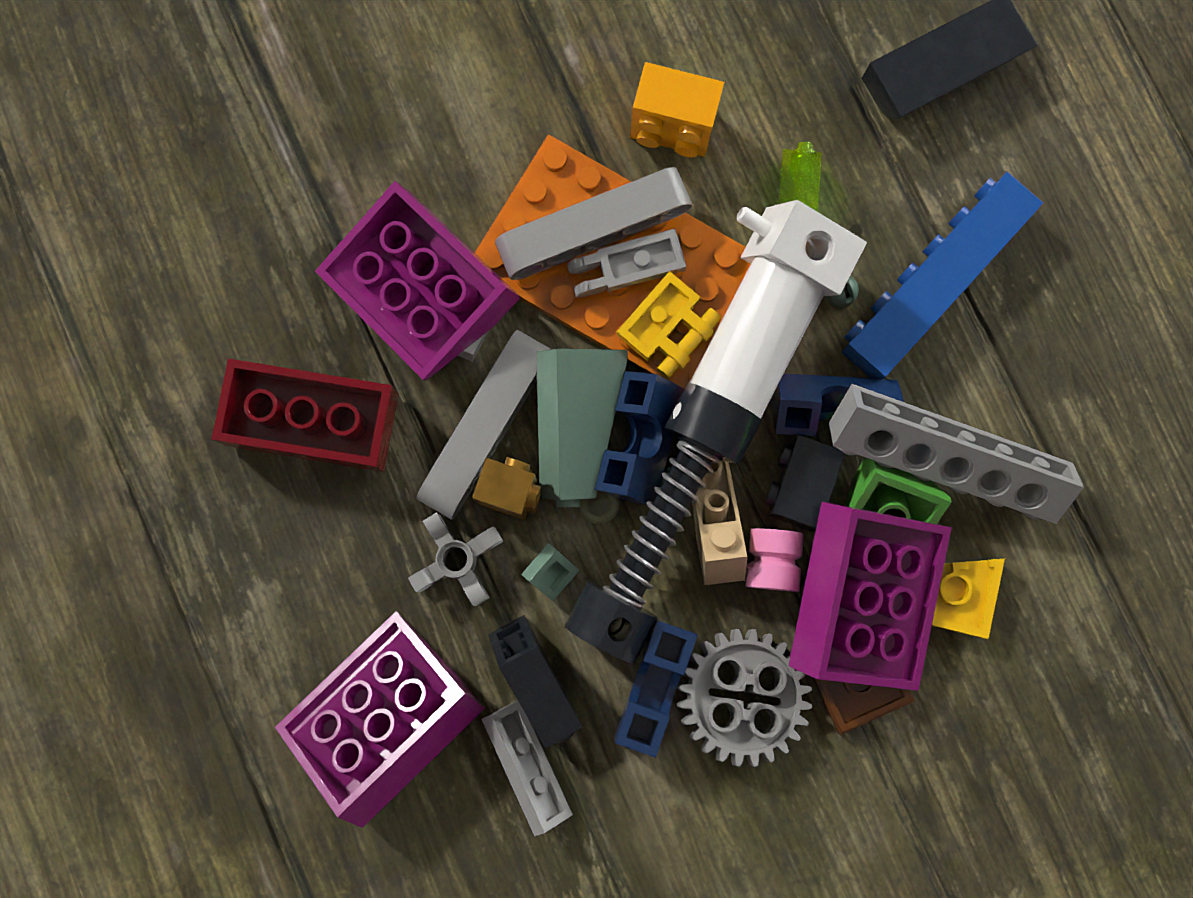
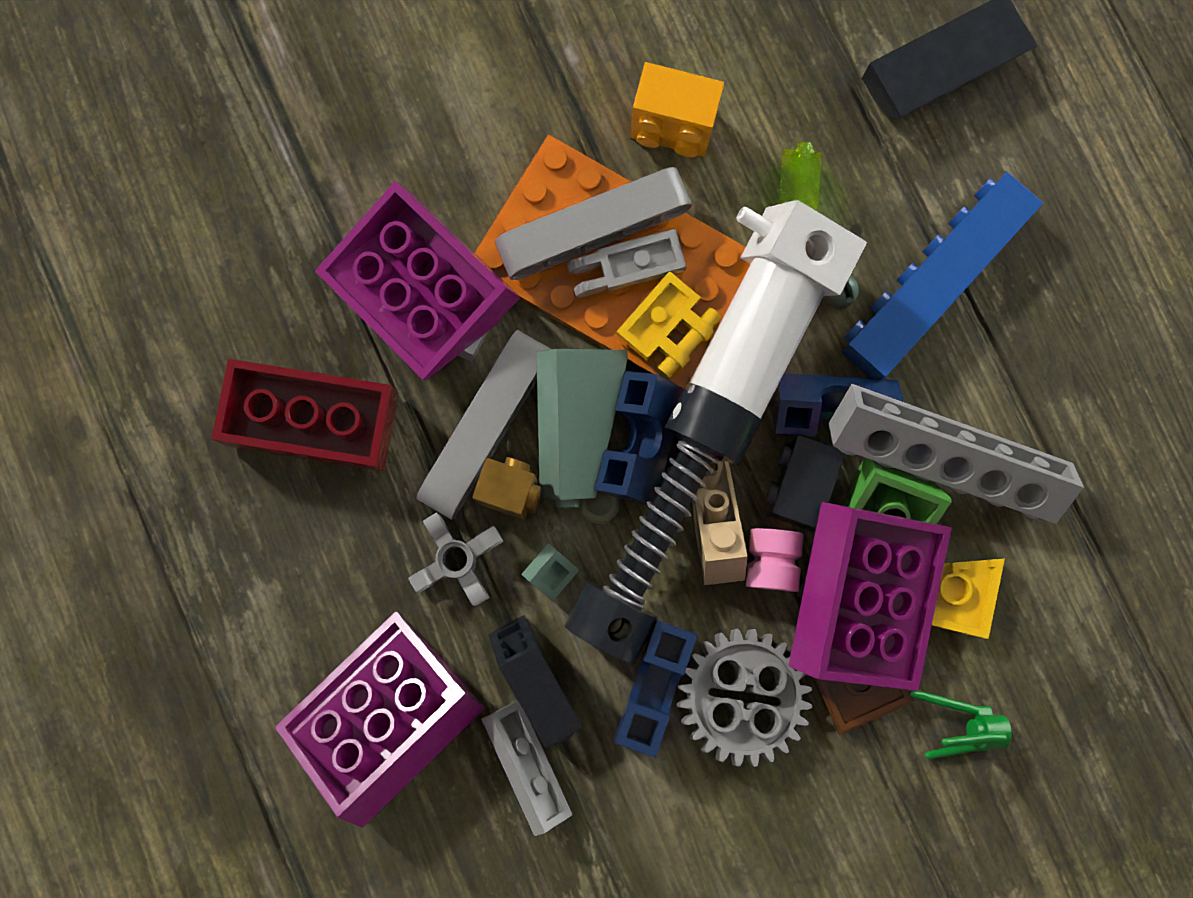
none -> green plant [909,690,1012,759]

